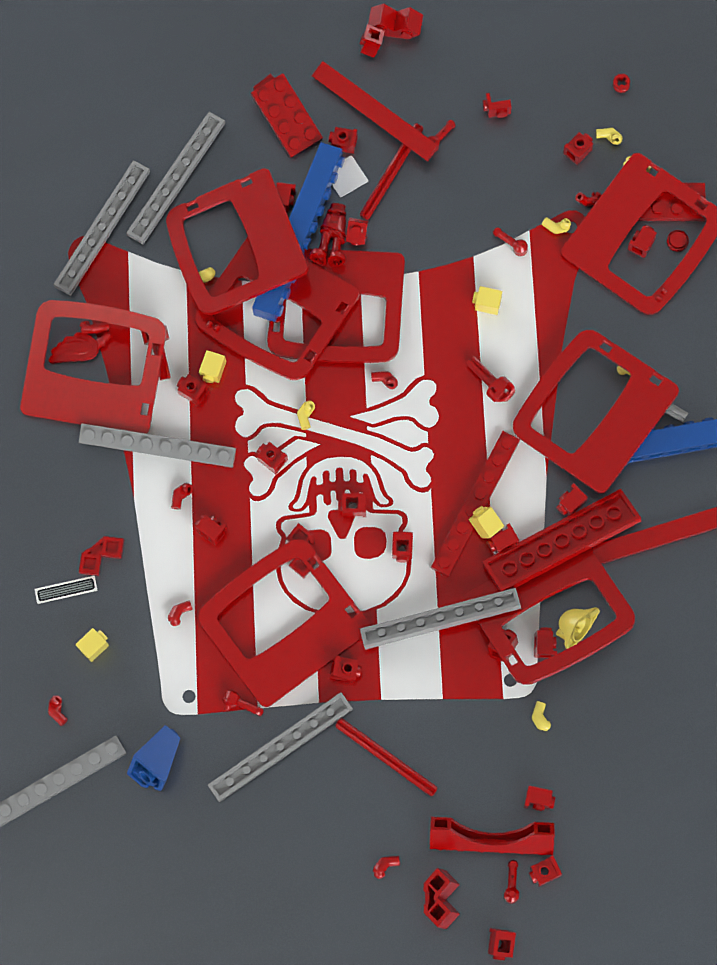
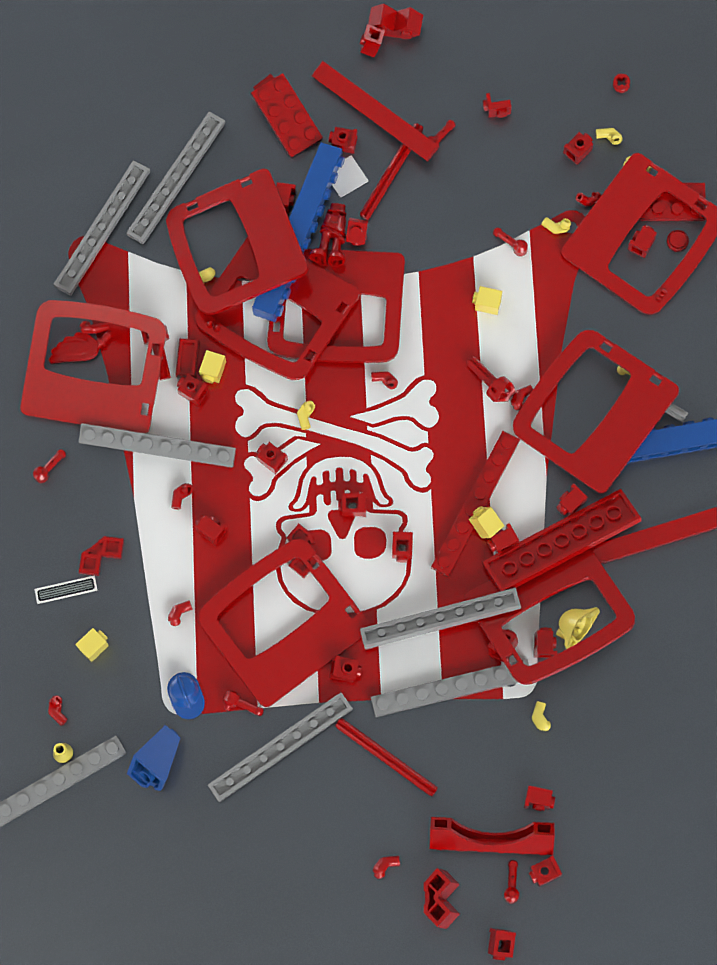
none -> red piece [33,449,66,483]
none -> light yellow cone [53,743,73,763]
none -> blue piece [167,672,205,719]
none -> red tile [176,338,199,378]
none -> light grey plate [371,659,529,717]
none -> red arm [511,385,533,411]

